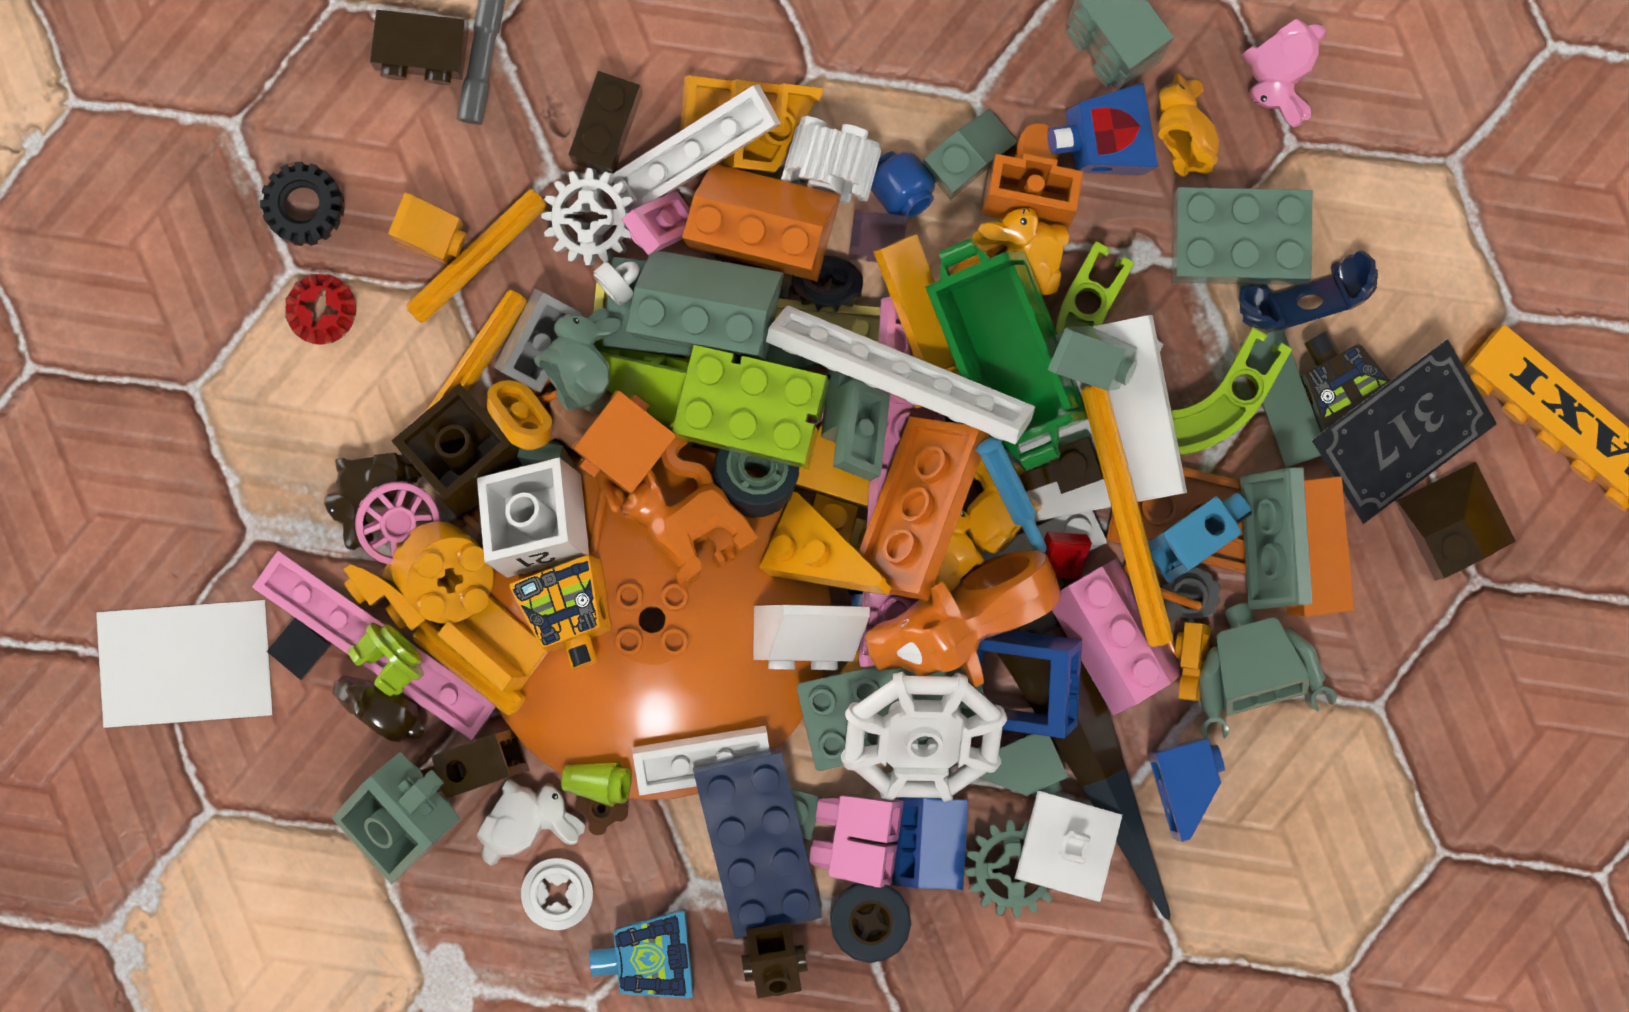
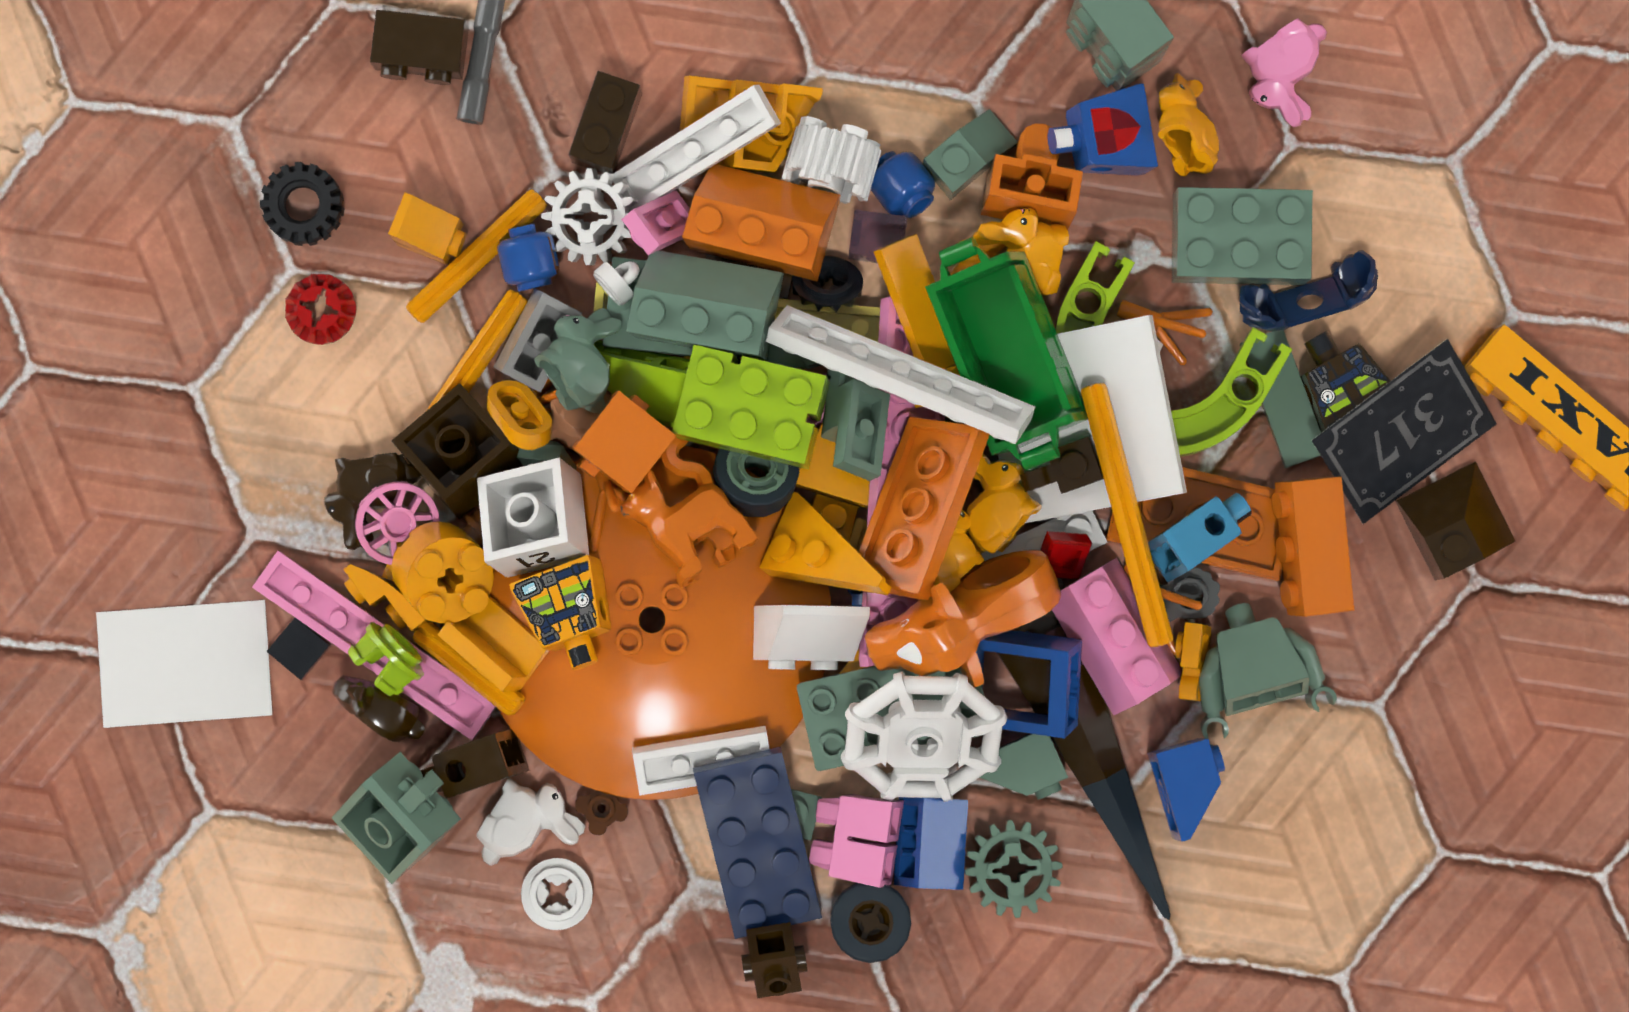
lime cone [561,762,631,807] -> none
torso [589,909,694,998] -> none
dark azure axle [976,437,1047,553] -> none
white piece [1015,791,1122,902] -> none
sand green slope [1048,326,1137,391] -> none
sand green tile [1240,468,1312,610] -> none
none -> blue head [497,224,560,292]
none -> orange plant [1117,300,1213,366]

